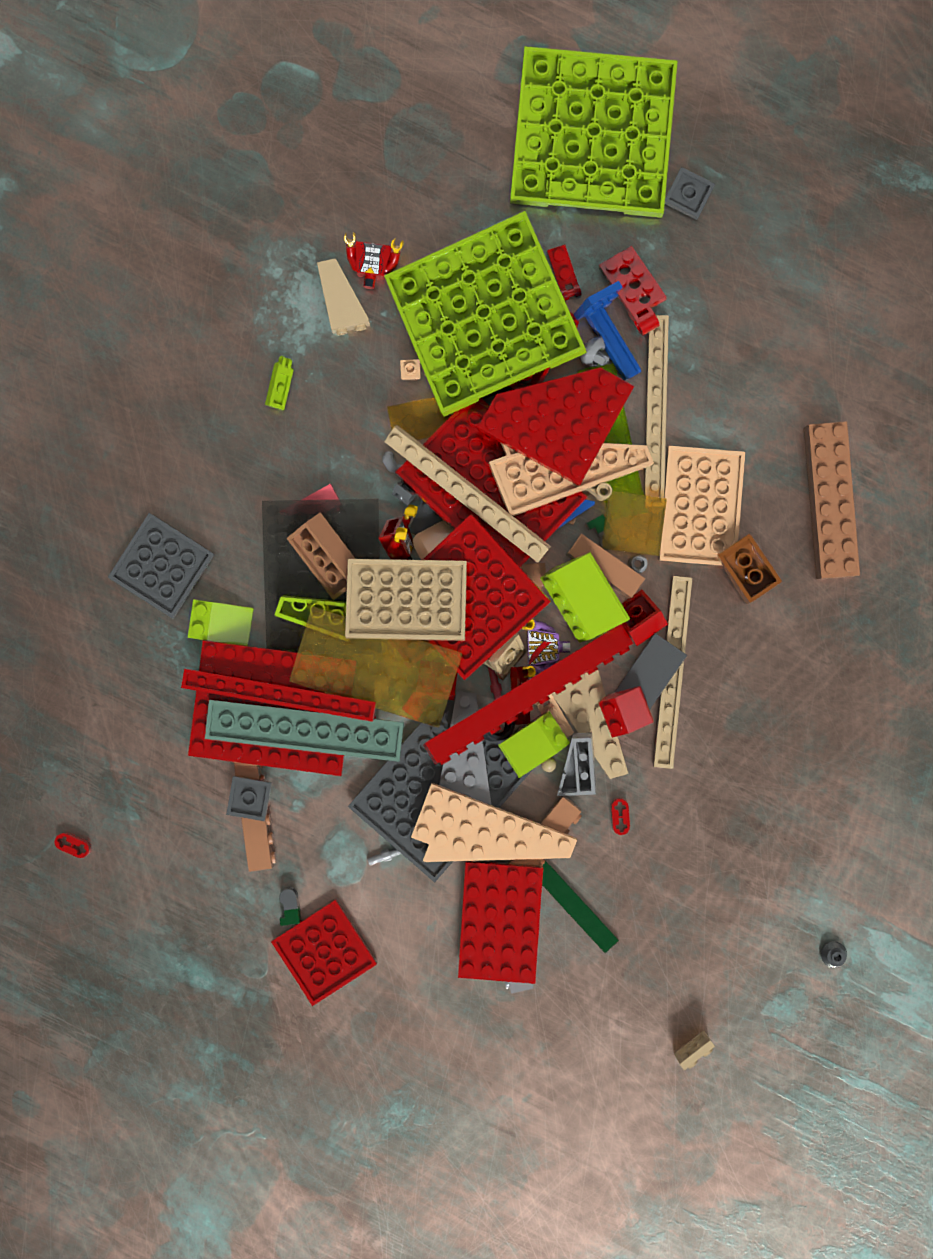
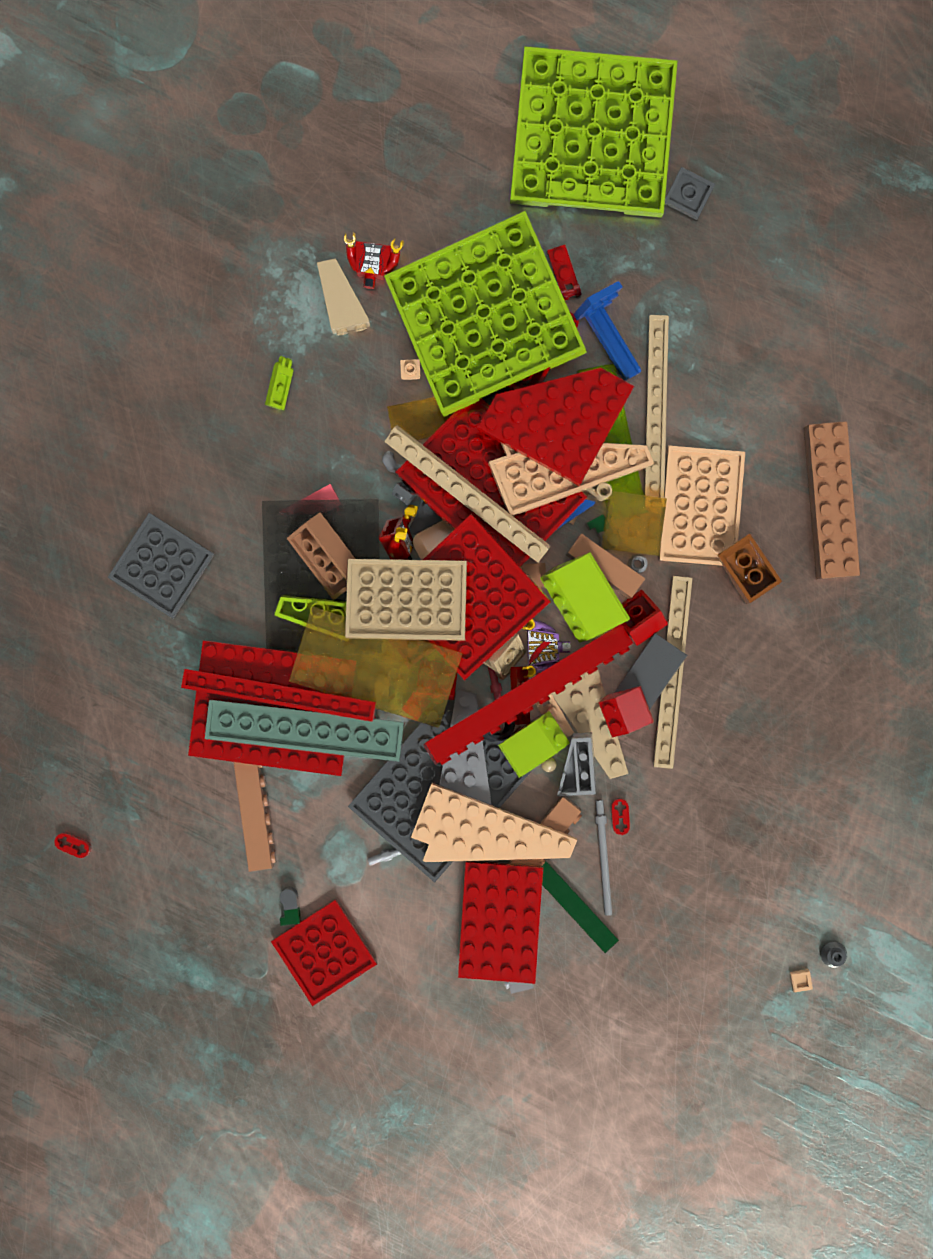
lime slope [188,599,254,646] -> none
dark grey plate [226,776,272,821] -> none
light grey piece [580,336,610,370] -> none
red hinge [599,246,666,336] -> none
tan plate [674,1031,715,1070] -> none
none -> light grey bar [595,800,612,915]
none -> light nougat tile [789,969,813,993]

